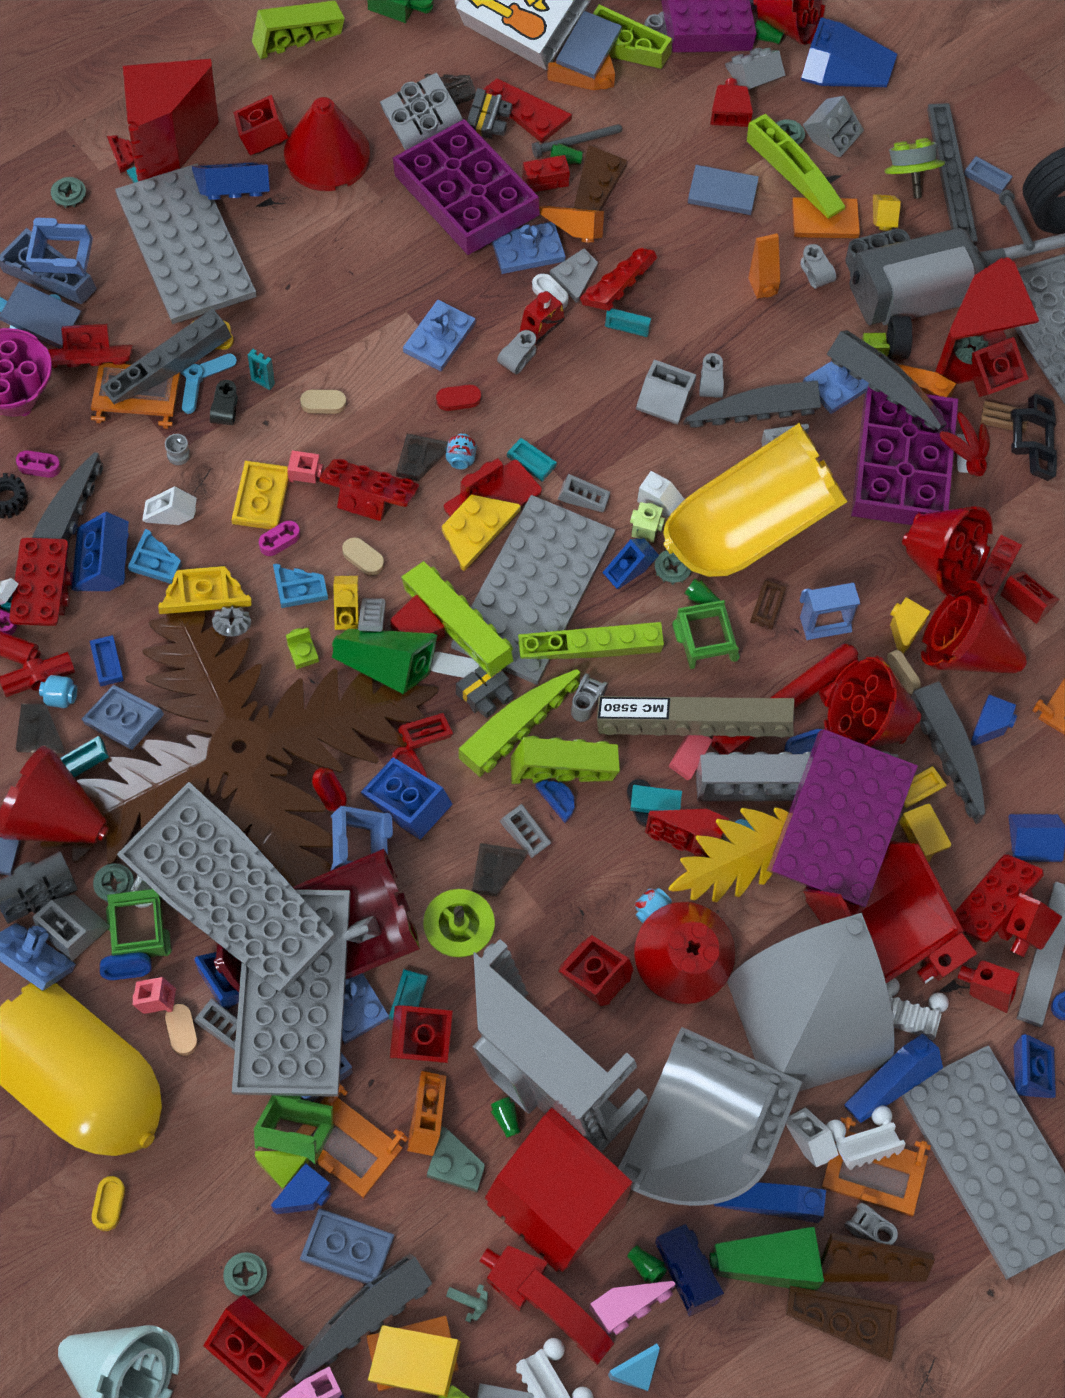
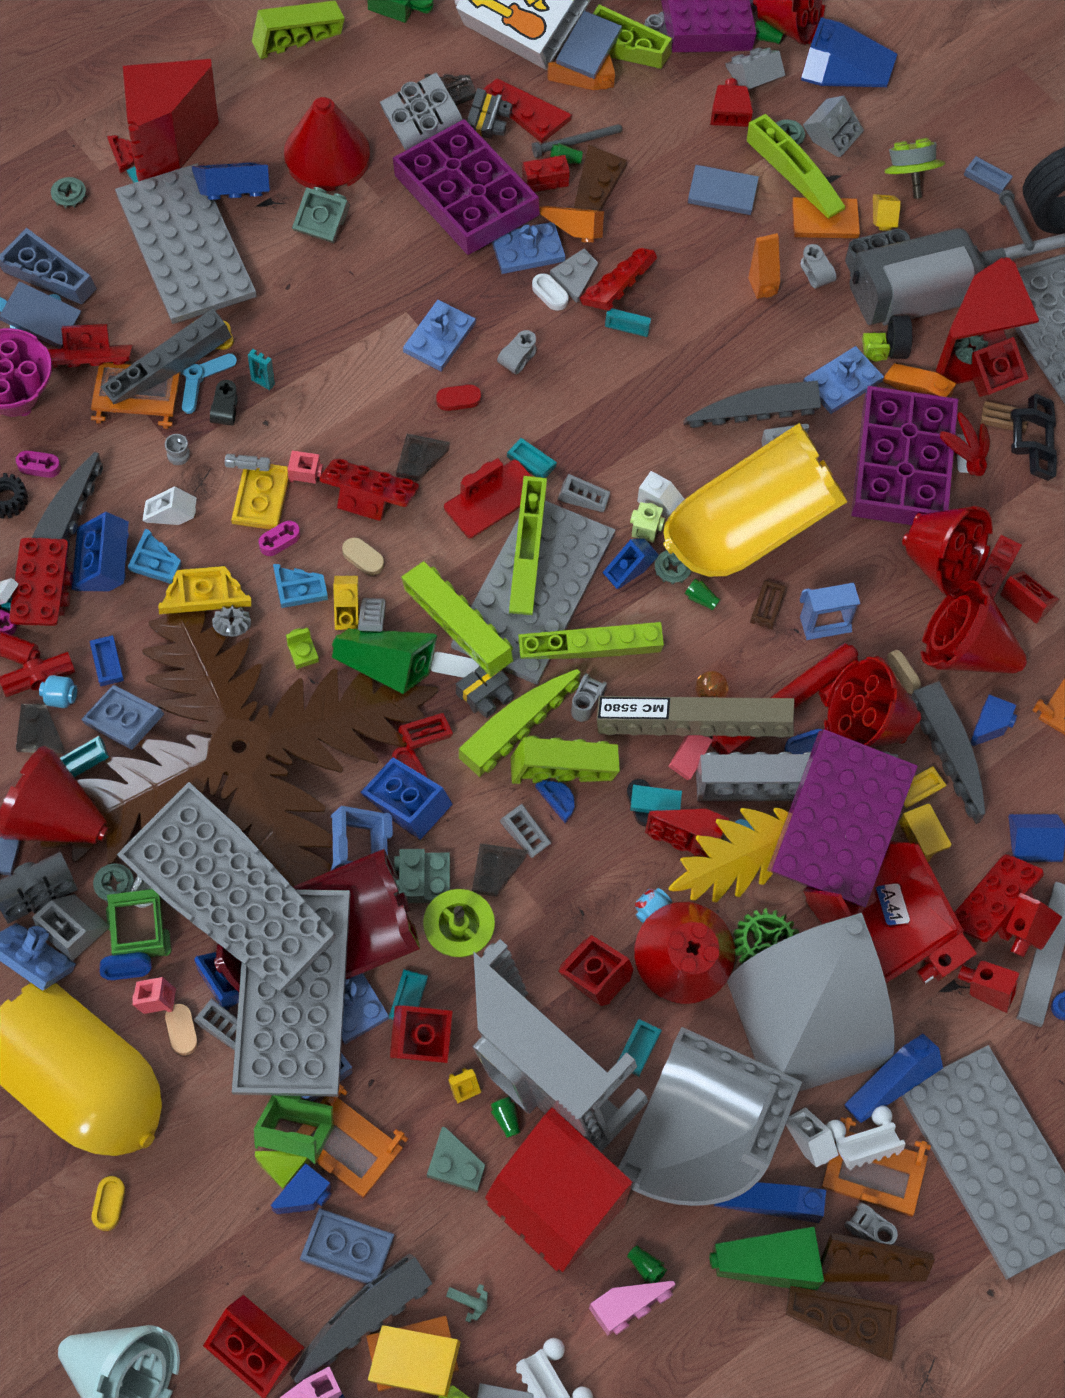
medium blue piece [26,218,93,277] -> none
sand green gear [223,1252,267,1297] -> none
red slope [233,94,289,156] -> none
tan tile [300,390,346,414] -> none
red tile [312,768,347,812] -> none
light grey slope [343,916,381,943] -> none
red torso [390,595,445,642] -> none
orange slope [407,1071,446,1156] -> none
yellow wing [442,495,521,571] -> none
medium azure head [446,434,477,469] -> none
red torso [479,1245,548,1312] -> none
red slope [516,1269,614,1365] -> none
red torso [520,291,565,345] -> none
medium azure slope [608,1344,660,1391] -> none
light grey slope [636,359,696,425] -> none
clear blue wedge [655,1224,724,1317] -> none
bright green piece [672,600,740,669] -> none
light grey piece [699,353,724,398] -> none
dark grey slope [826,330,947,430] -> none
white gear [886,978,949,1040] -> none
yellow slope [890,597,931,655] -> none
dark grey plate [927,103,978,246] -> none
blue slope [1014,1034,1056,1098] -> none
none -> light grey axle [225,454,271,471]
none -> sand green plate [292,187,350,243]
none -> sand green plate [394,849,450,903]
none -> yellow tile [448,1068,481,1104]
none -> lime slope [509,476,547,615]
none -> teal tile [617,1019,662,1077]
none -> clear orange piece [695,671,729,698]
none -> bright green gear [733,908,799,964]
none -> sticker [876,884,910,925]

